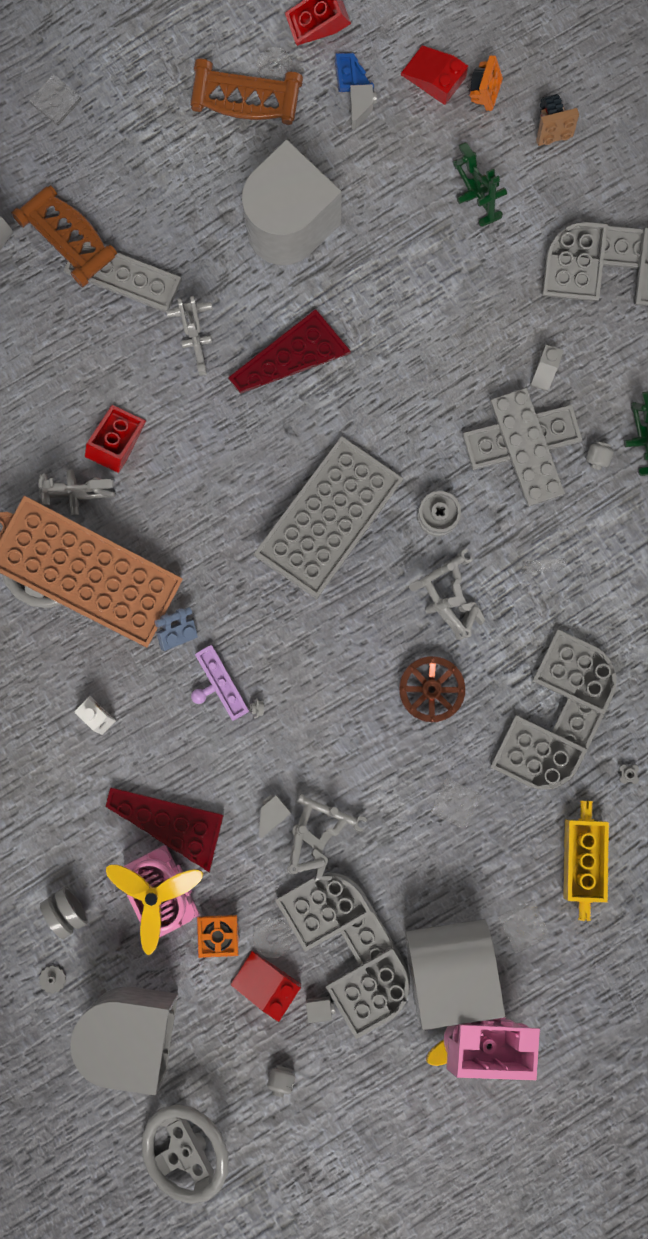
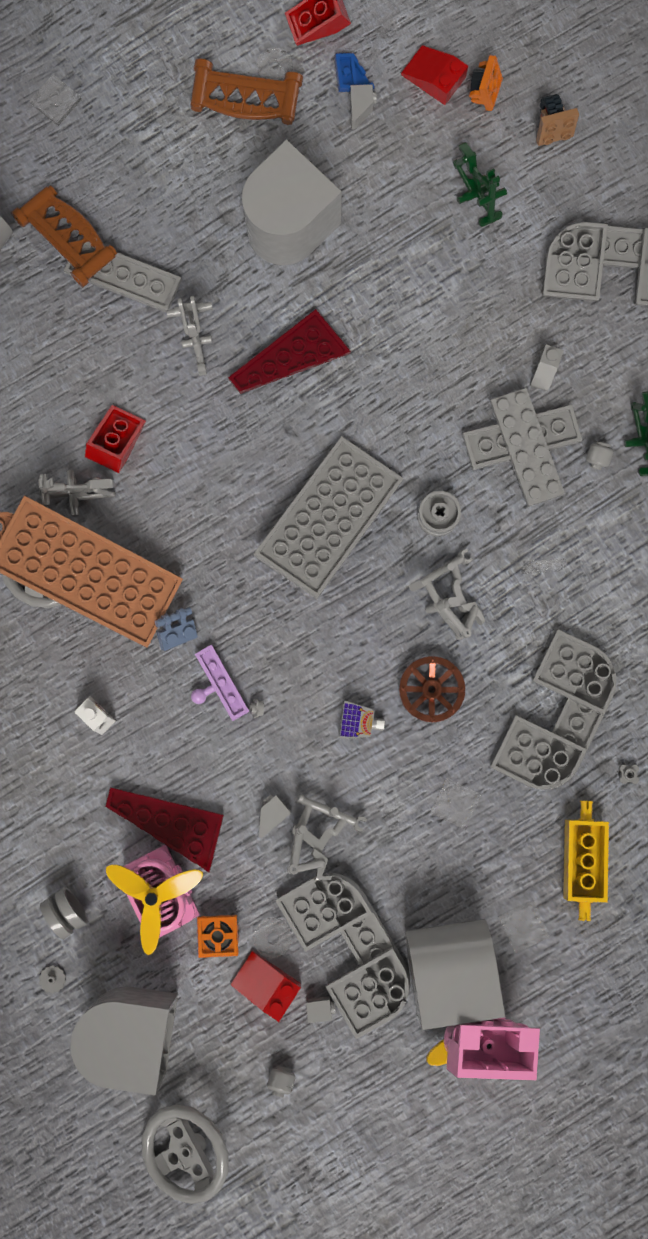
none -> torso [339,701,385,738]

